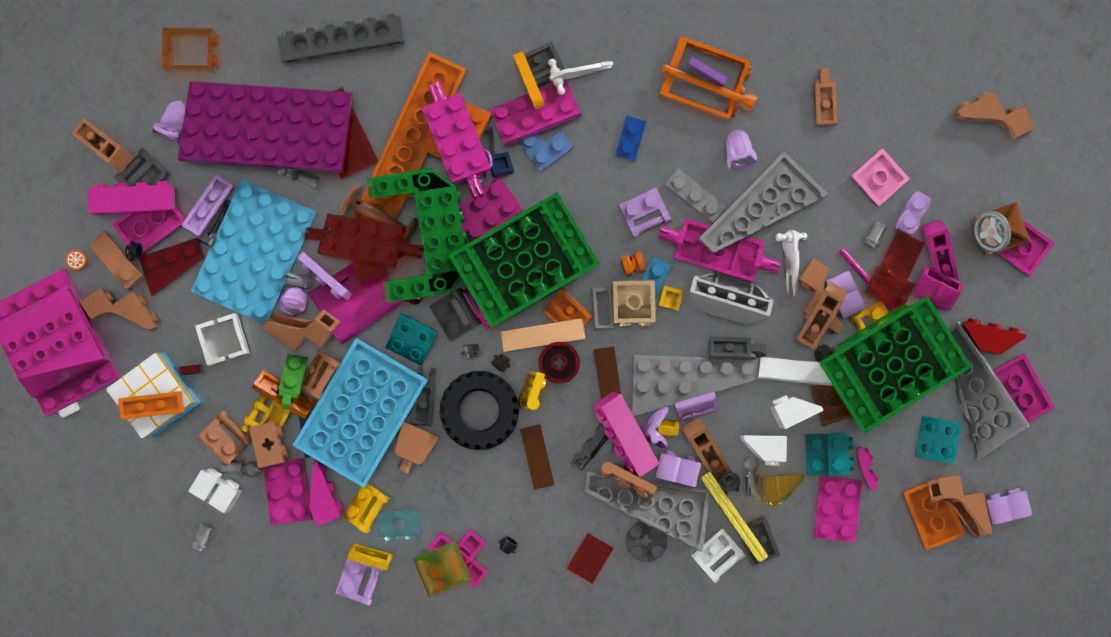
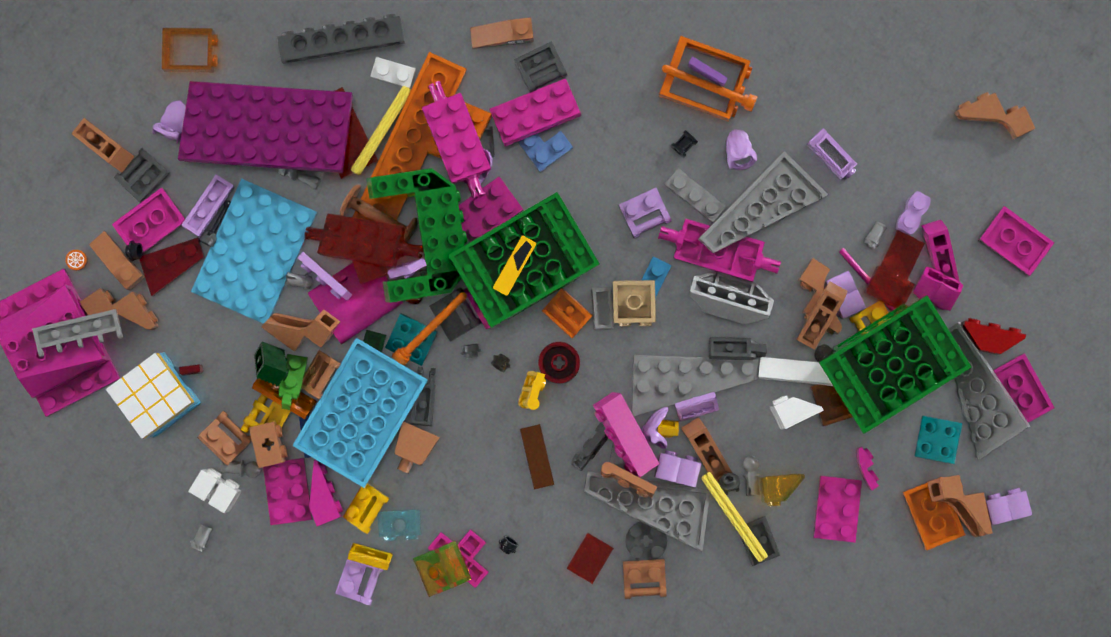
white tile [58,402,80,418] -> none
dark pink brick [88,181,176,215] -> none
orange plate [118,391,185,420] -> none
white piece [195,313,250,366] -> none
lavender piece [279,286,307,316] -> none
black tyre [439,371,519,450] -> none
dark blue plate [491,152,514,178] -> none
light nougat tile [500,318,586,352] -> none
light orange beam [513,51,545,110] -> none
white piece [548,59,613,95] -> none
reddish brown tile [594,346,621,399] -> none
blue plate [615,116,646,161] -> none
orange wheel [621,251,646,276] -> none
yellow plate [658,286,684,311] -> none
white plate [691,528,747,584] -> none
white slope [740,435,787,466] -> none
white piece [775,230,808,296] -> none
teal plate [805,433,854,476] -> none
nougat hinge [814,68,838,126] -> none
bright pink plate [851,148,910,207] -> none
piece [973,202,1030,256] -> none
none -> light grey hinge [32,309,123,357]
none -> dark green brick [254,341,289,386]
none -> light yellow axle [351,86,411,175]
none -> dark green tile [363,330,387,352]
none -> white plate [370,57,416,89]
none -> lavender plate [387,258,427,279]
none -> orange piece [392,292,467,365]
none -> nougat slope [470,17,534,49]
none -> yellow sticker [493,236,536,296]
none -> nougat plate [623,559,667,599]
none -> black bush [671,130,698,158]
none -> lavender window [807,128,857,180]

